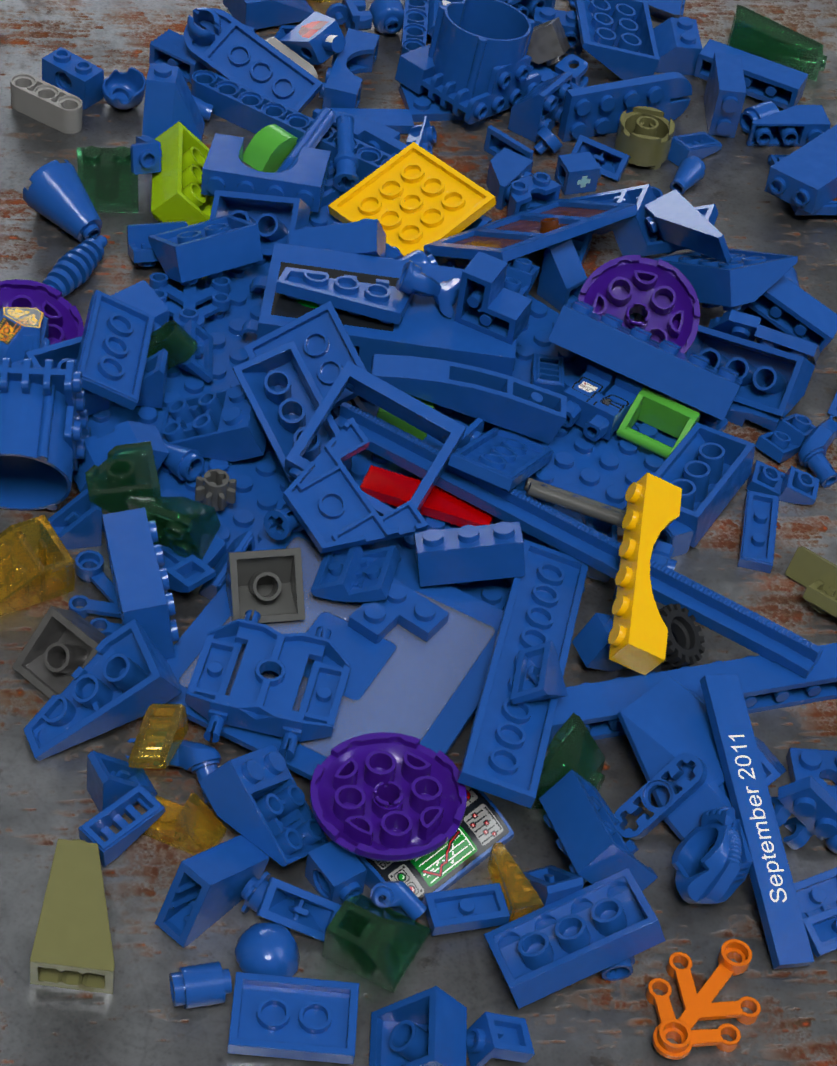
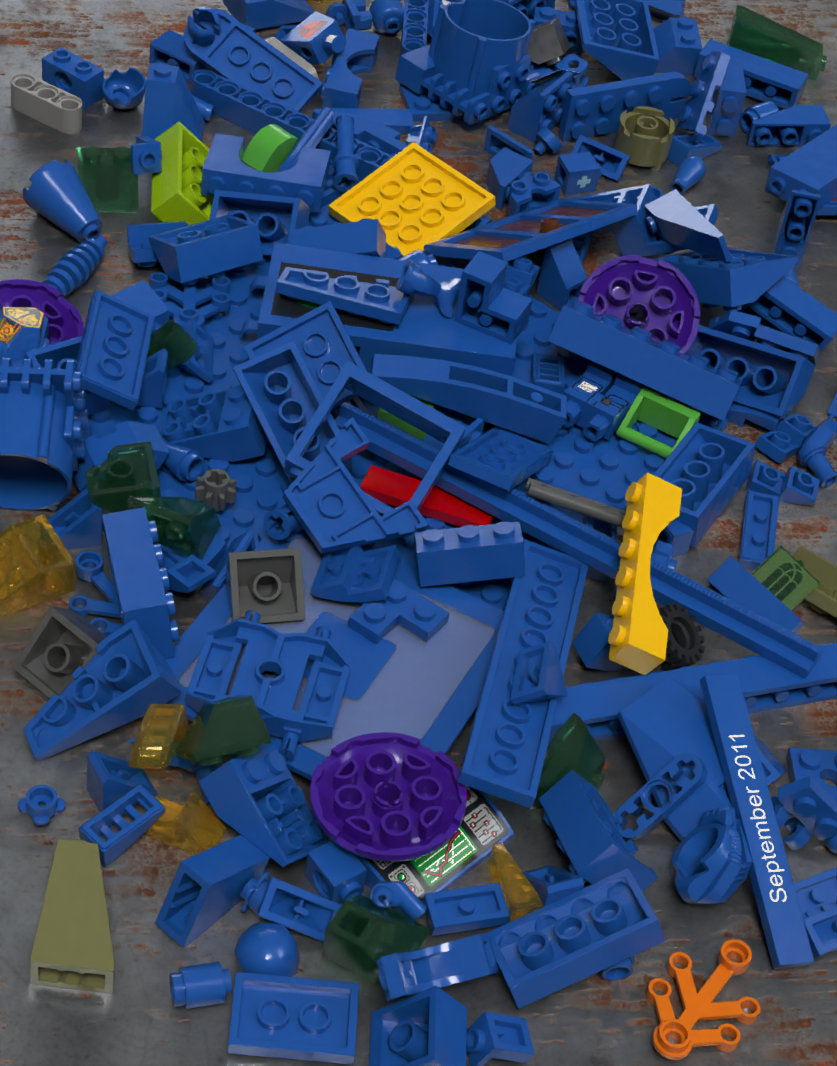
none -> blue plate [18,785,65,826]
none -> clear green slope [176,695,271,766]
none -> blue arch [376,933,499,1001]
none -> black sticker [530,69,583,84]
none -> blue wing [677,51,731,136]
none -> blue tile [707,556,804,633]
none -> clear green piece [751,545,820,611]
none -> blue slope [772,190,821,267]

